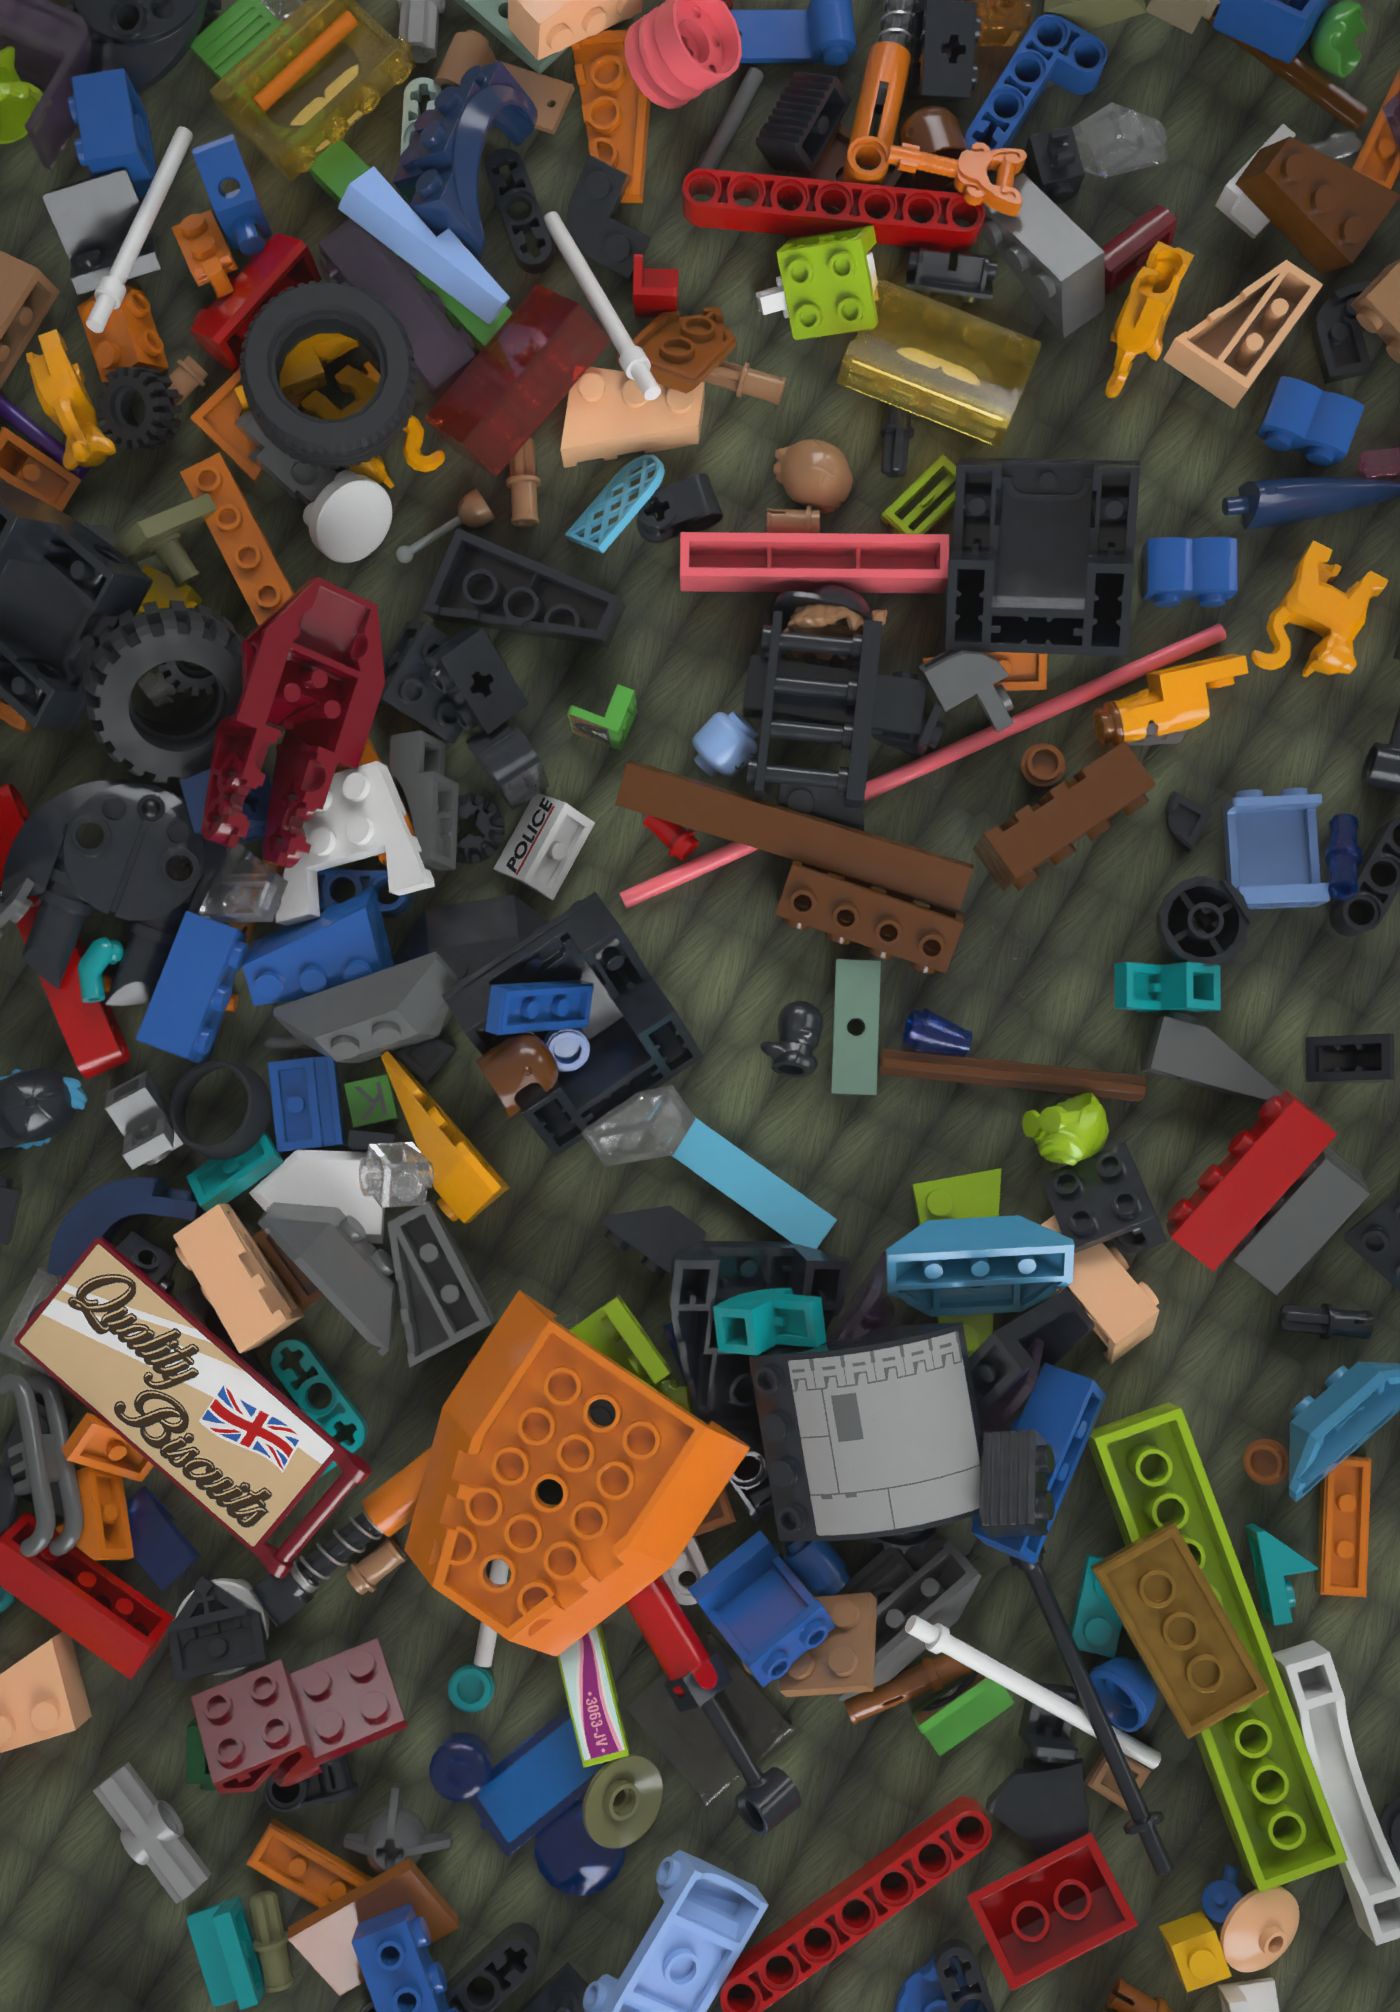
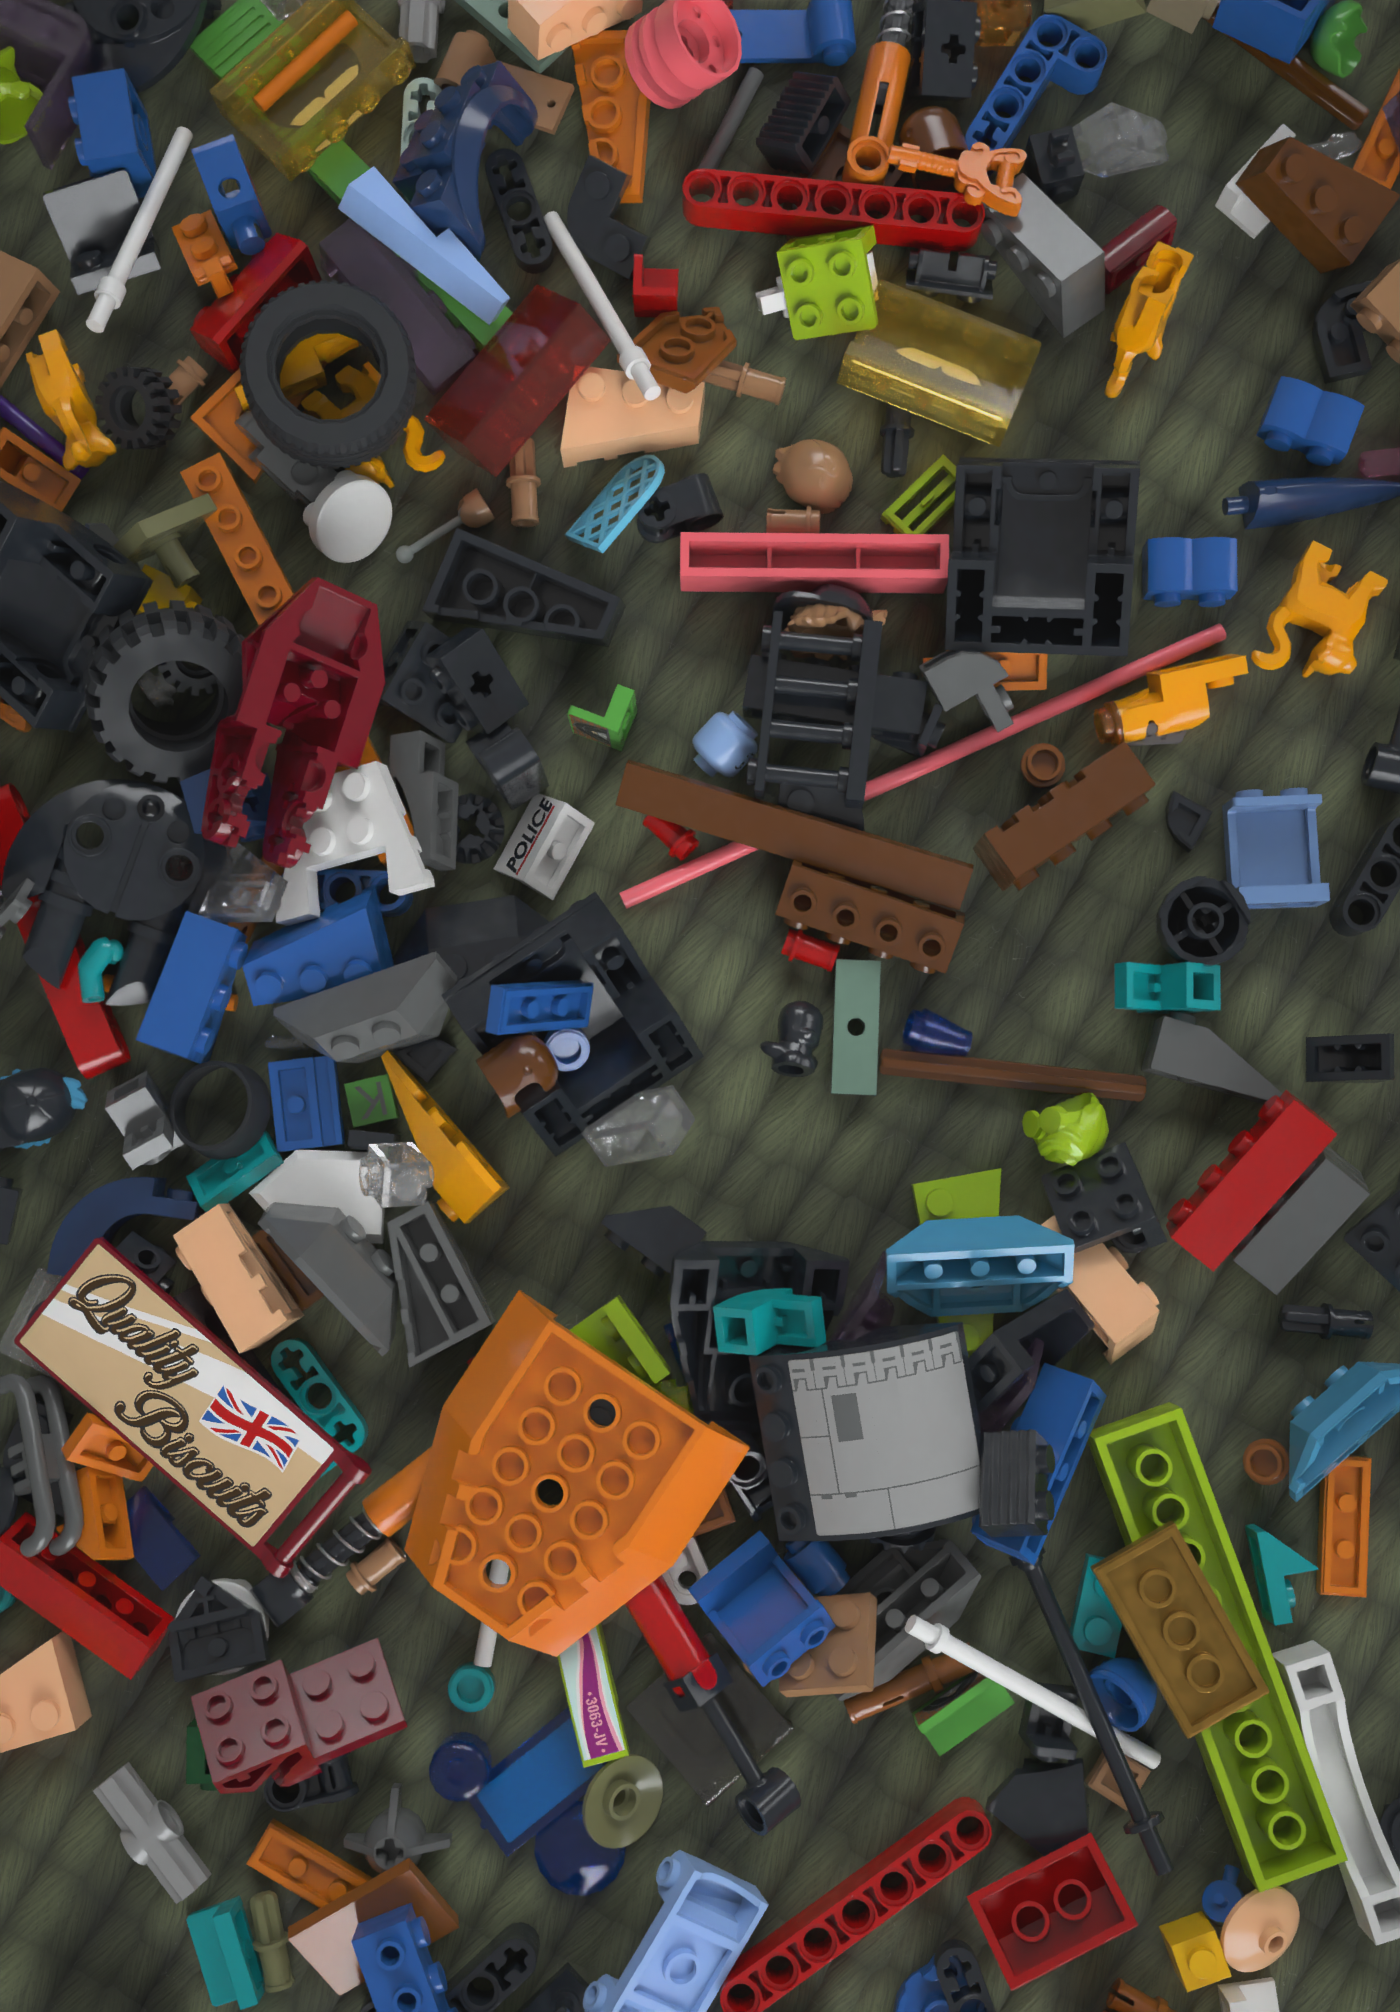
orange bracket [77,285,169,382] -> none
medium azure tile [665,1115,837,1249] -> none
light nougat wedge [1163,260,1323,409] -> none
clear blue pin [1325,813,1362,900] -> none
none -> red pin [781,929,840,972]

